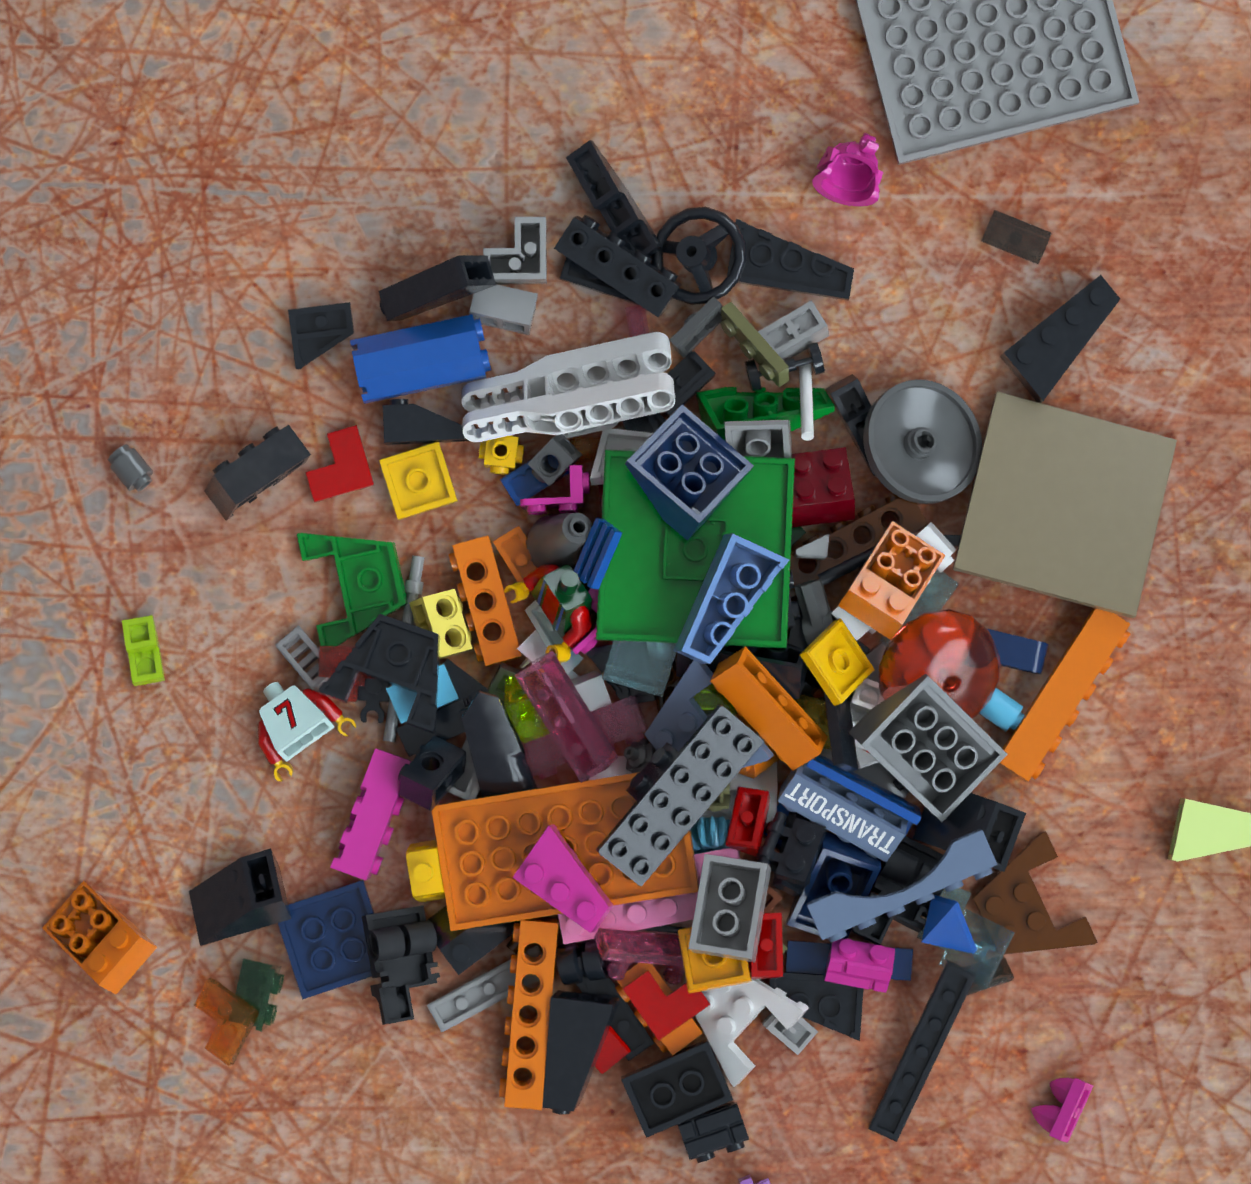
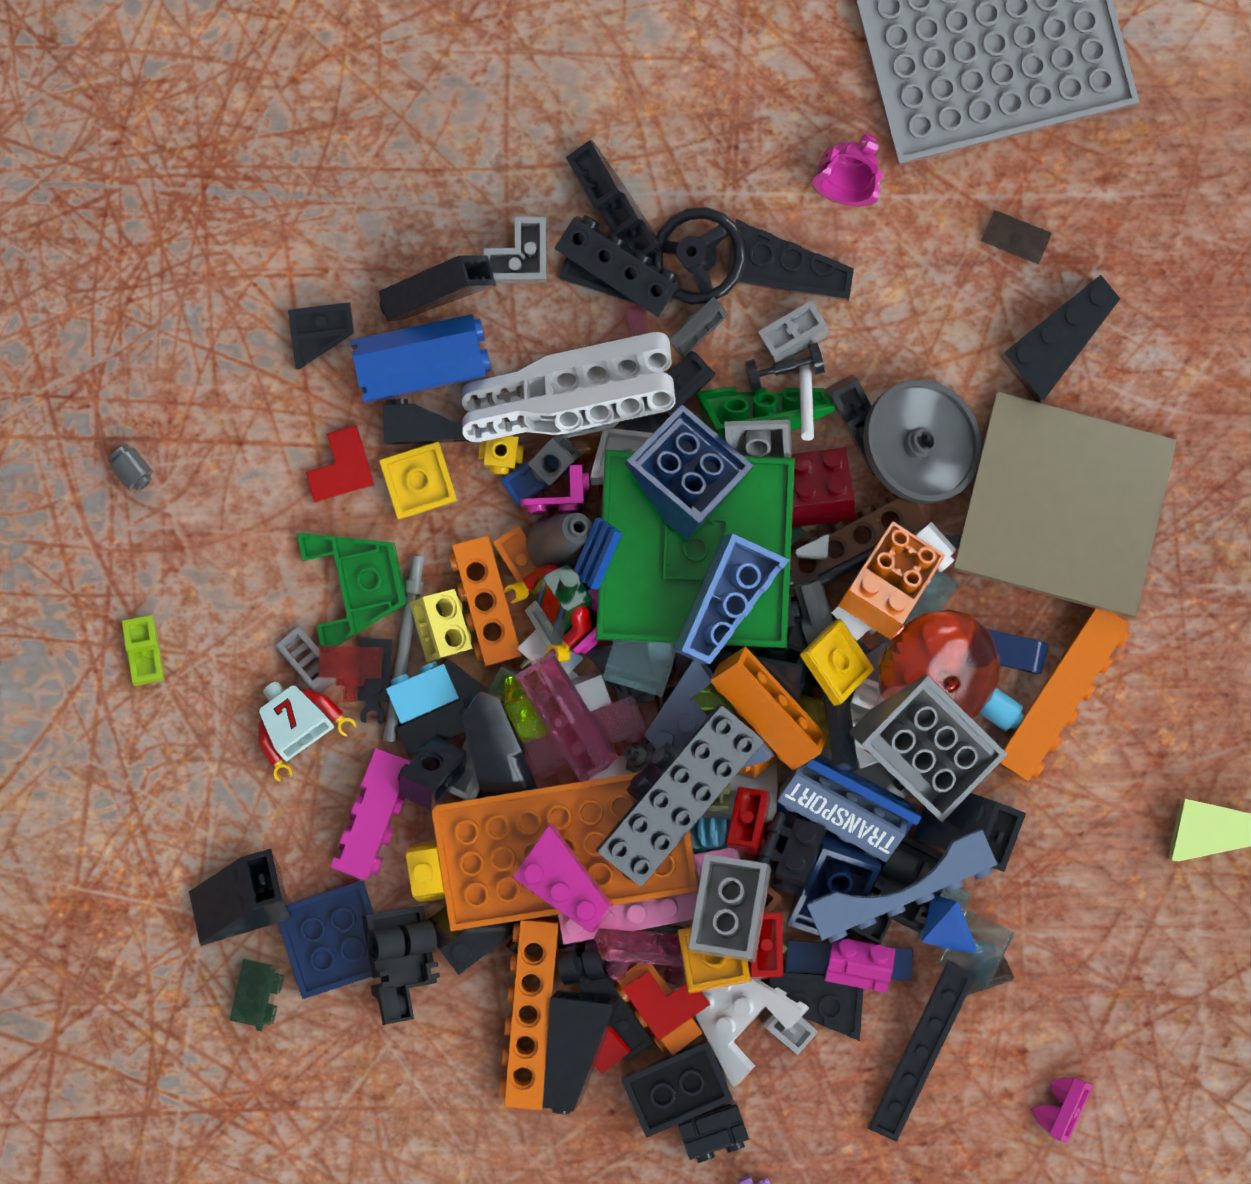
orange slope [42,881,157,994] -> none
clear orange tile [194,978,260,1066] -> none
black wedge [204,425,311,521] -> none
black wing [318,614,440,734] -> none
light grey tile [427,945,542,1032] -> none
light grey hinge [469,284,538,335] -> none
olive plate [720,302,789,388] -> none
reddish brown wing [973,831,1098,955] -> none

